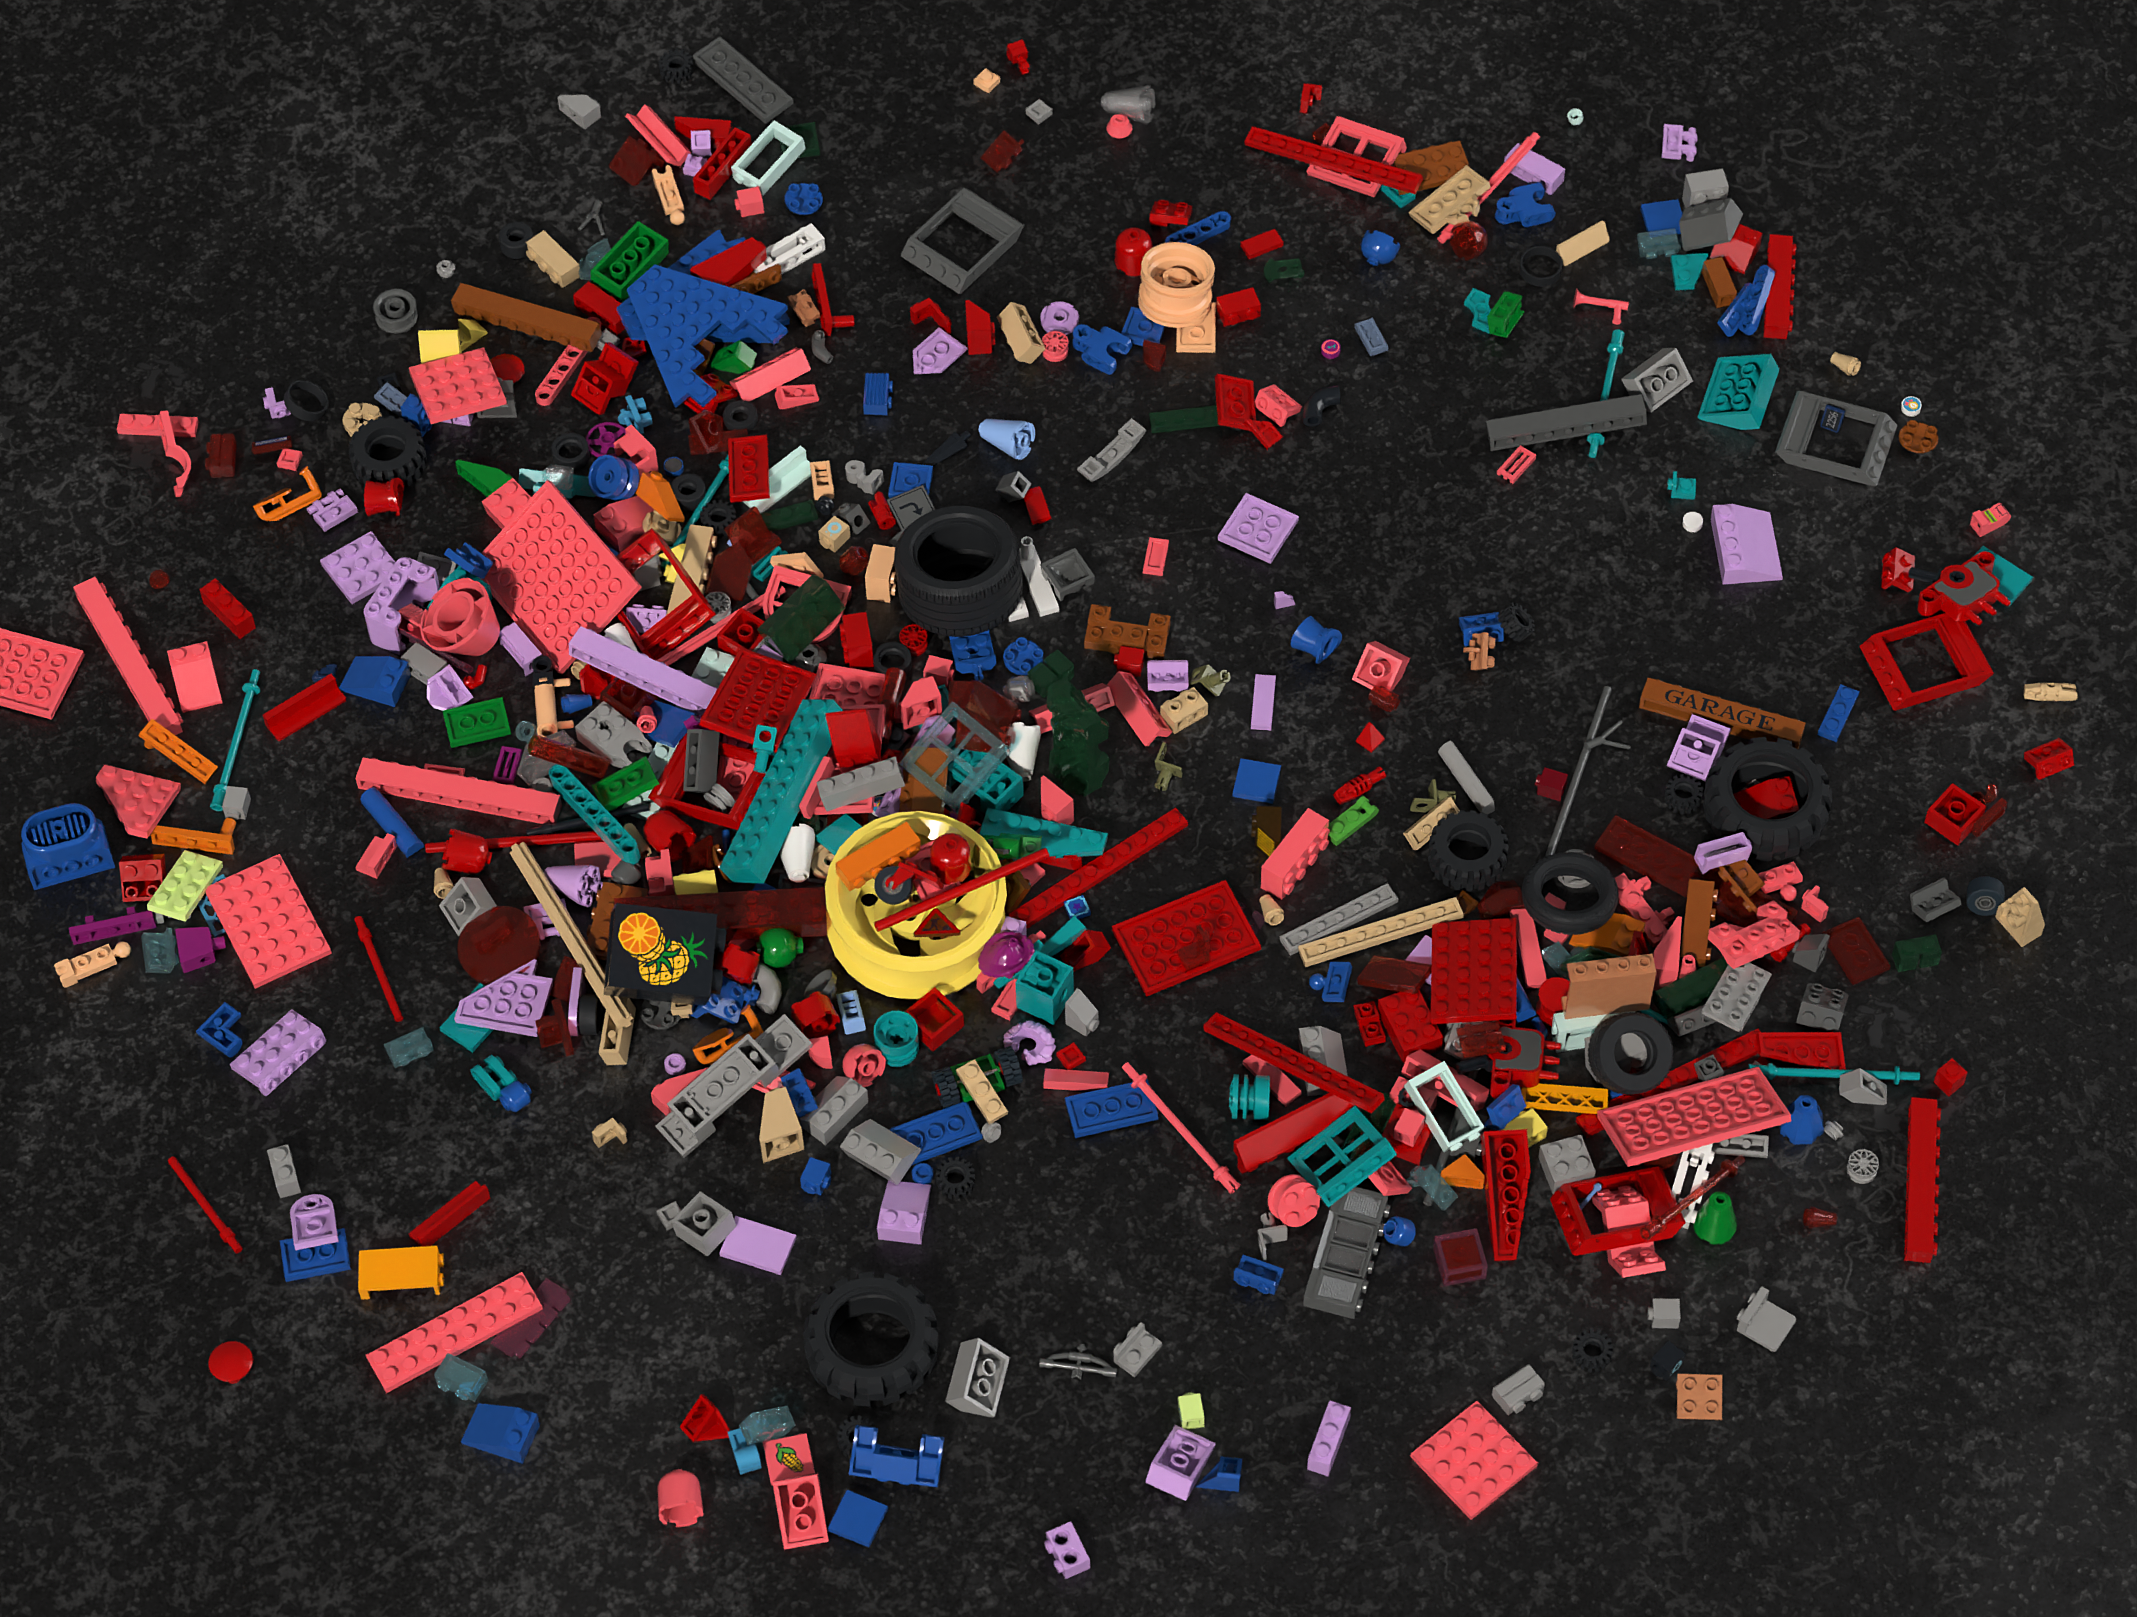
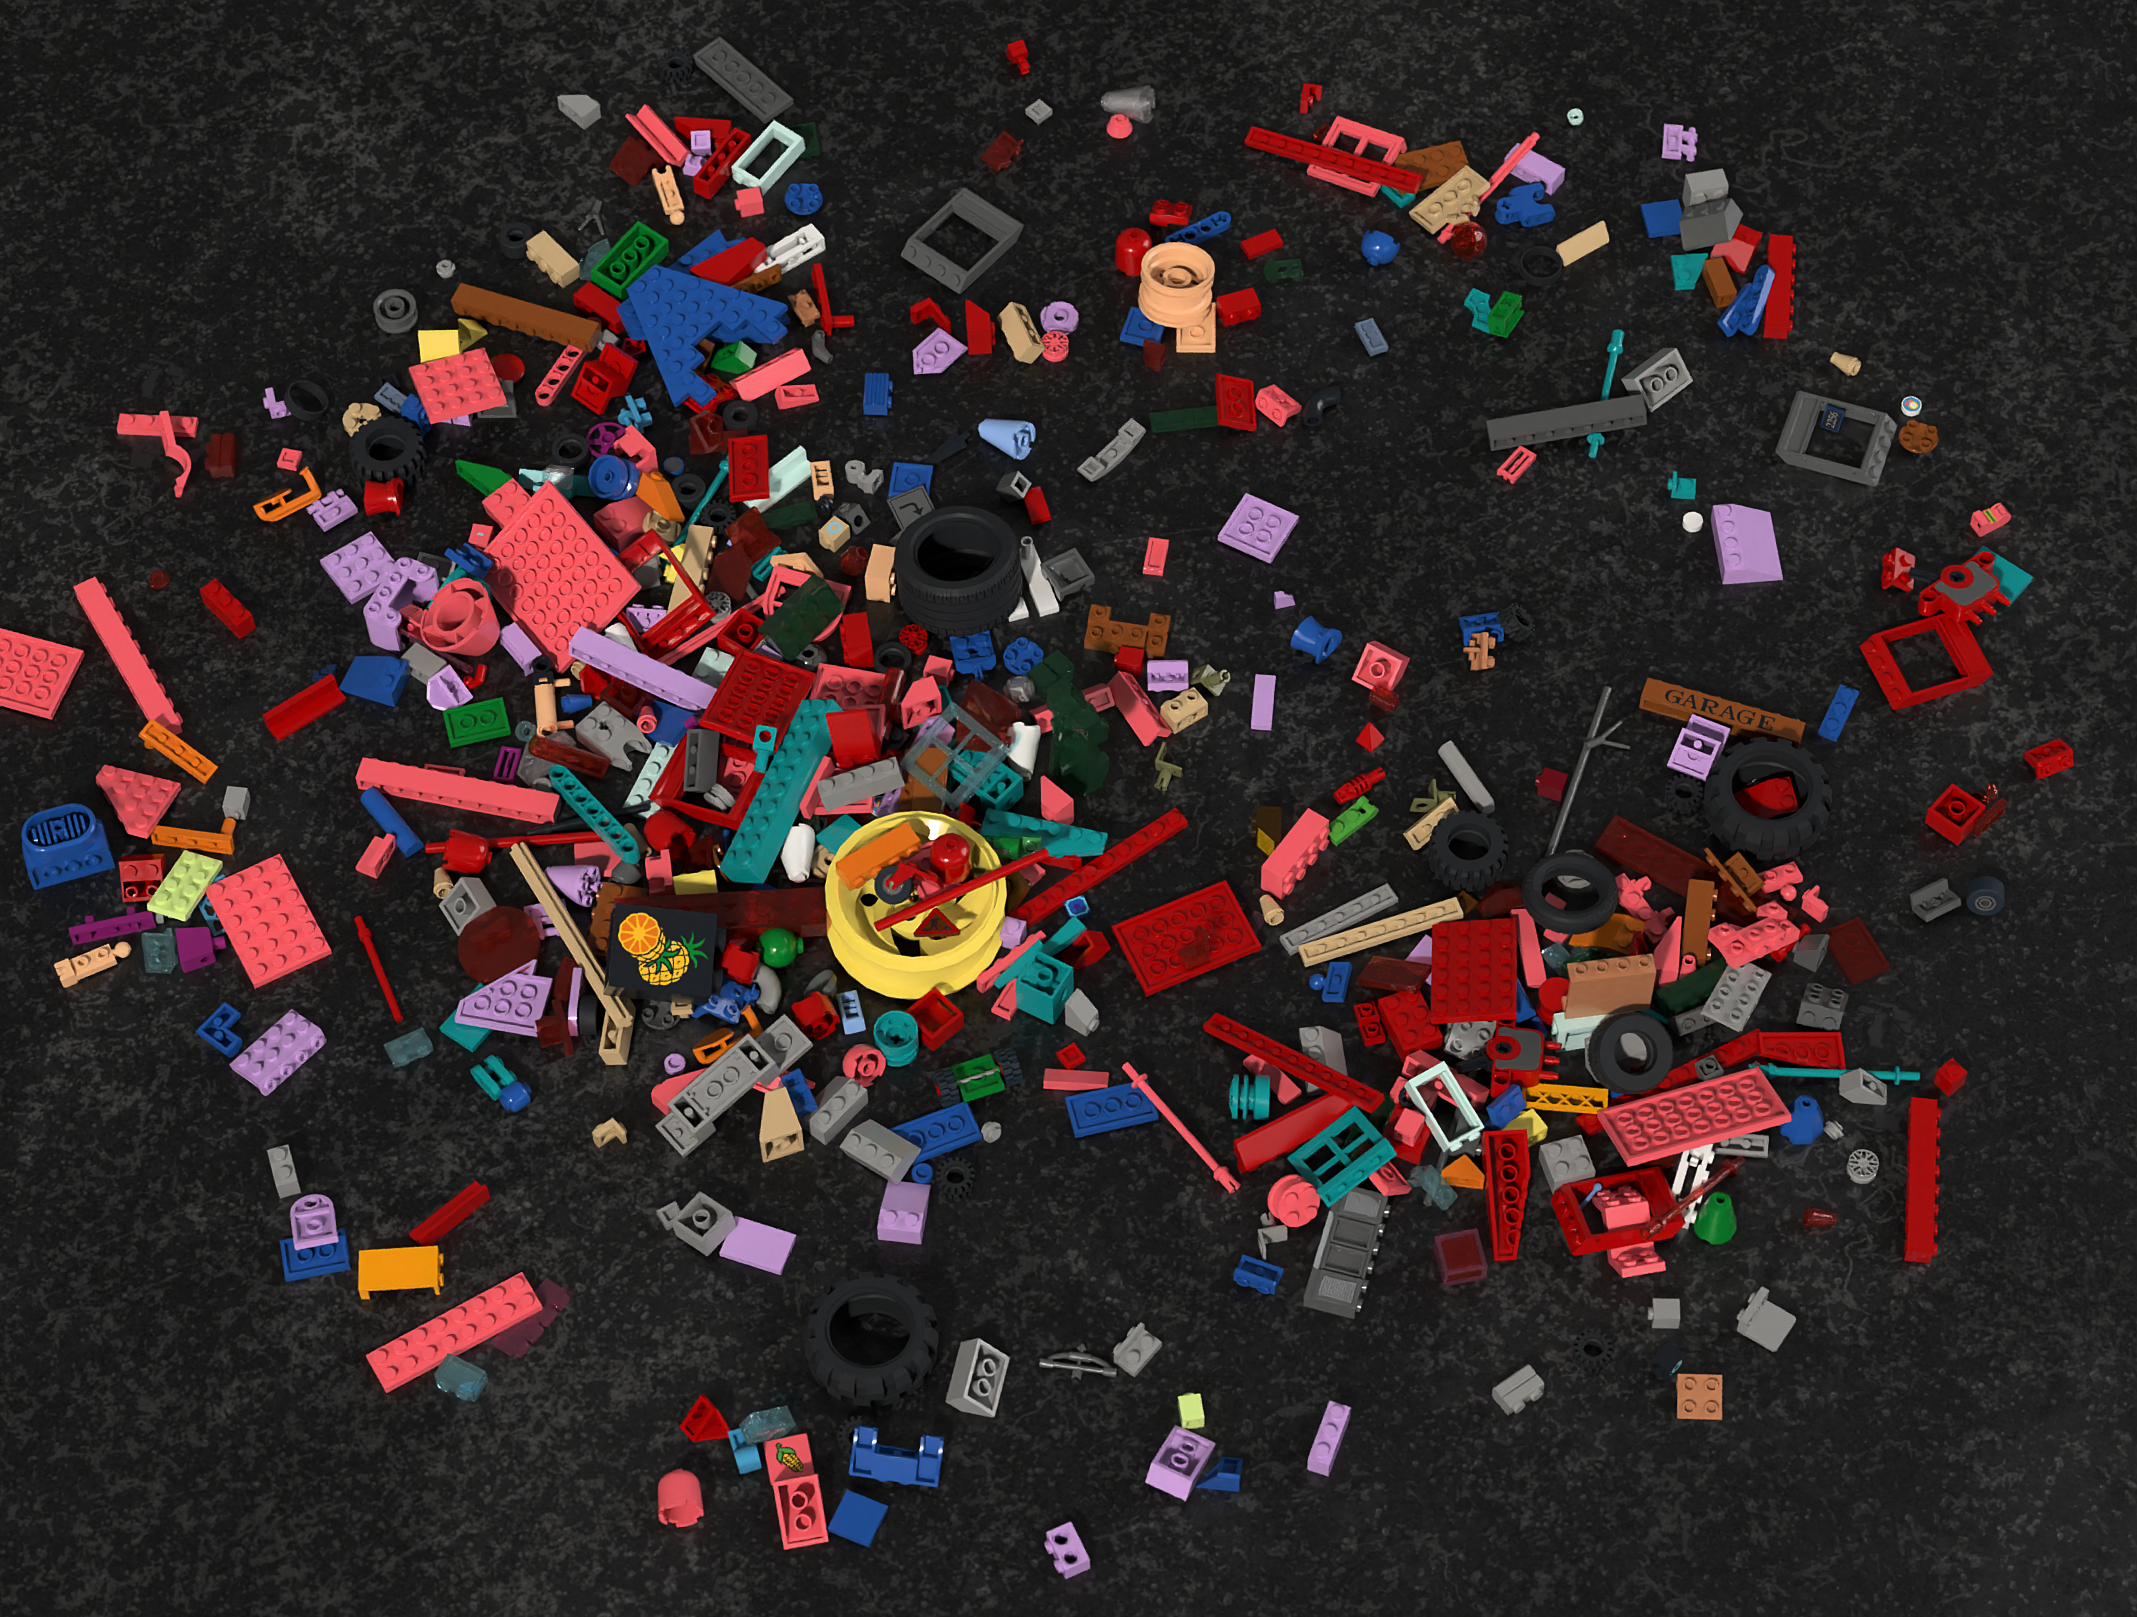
coral slope [167,641,222,713] -> none
red bar [168,1156,243,1254] -> none
red dish [209,1341,254,1384] -> none
teal bar [210,669,260,811] -> none
clear red tile [252,435,292,454] -> none
blue slope [461,1403,540,1464] -> none
green plate [592,756,659,812] -> none
blue brick [800,1157,831,1195] -> none
coral brick [808,1036,833,1069] -> none
red hinge [868,491,896,530] -> none
clear red bracket [949,681,970,709] -> none
tan plate [956,1059,1008,1124] -> none
light nougat plate [974,68,1000,93] -> none
magenta piece [978,932,1035,979] -> none
lavender piece [1003,1020,1056,1065] -> none
blue piece [1073,324,1132,375] -> none
blue tile [1233,758,1281,804] -> none
red tile [1244,418,1283,450] -> none
magenta tile [1321,339,1341,359] -> none
blue head [1383,1216,1416,1246] -> none
coral plate [1411,1401,1537,1520] -> none
clear red plate [1456,1021,1506,1058] -> none
coral piece [1573,288,1629,325] -> none
clear light blue bracket [1637,228,1681,259] -> none
lavender window [1694,832,1752,874] -> none
teal slope [1698,354,1779,430] -> none
clear green piece [1892,934,1942,972] -> none
tan wedge [1995,887,2045,947] -> none
tan hinge [2024,683,2078,701] -> none
none -> coral brick [468,524,495,553]

